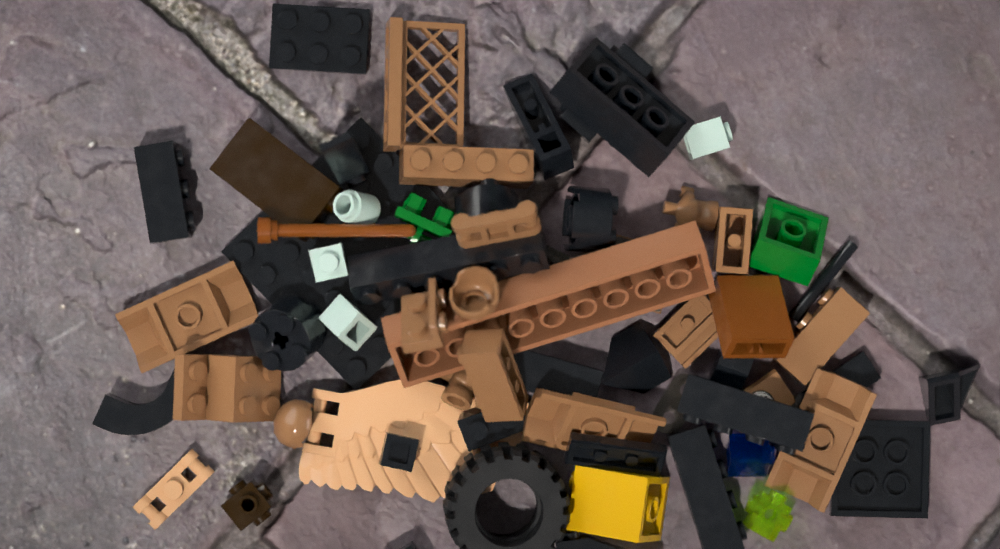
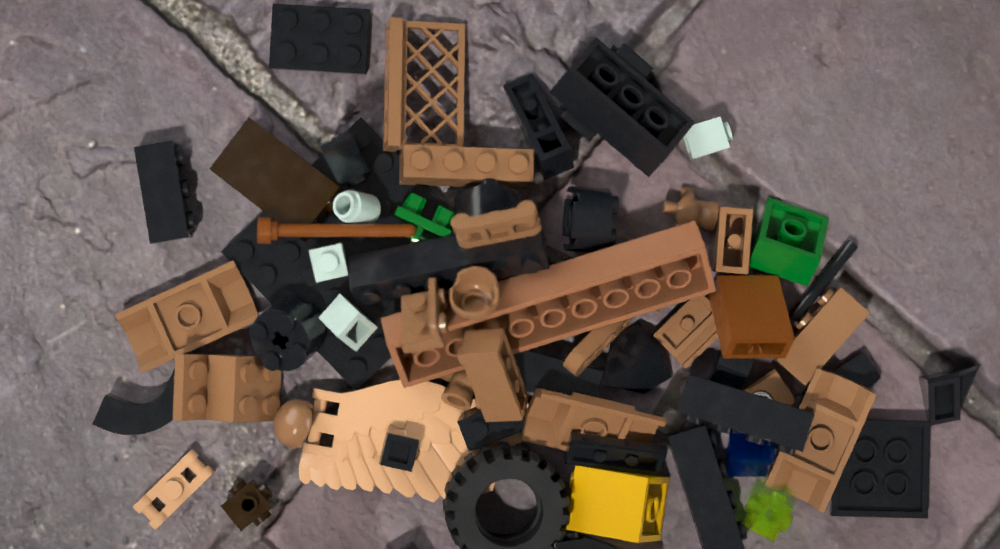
none -> medium nougat beam [563,317,633,376]

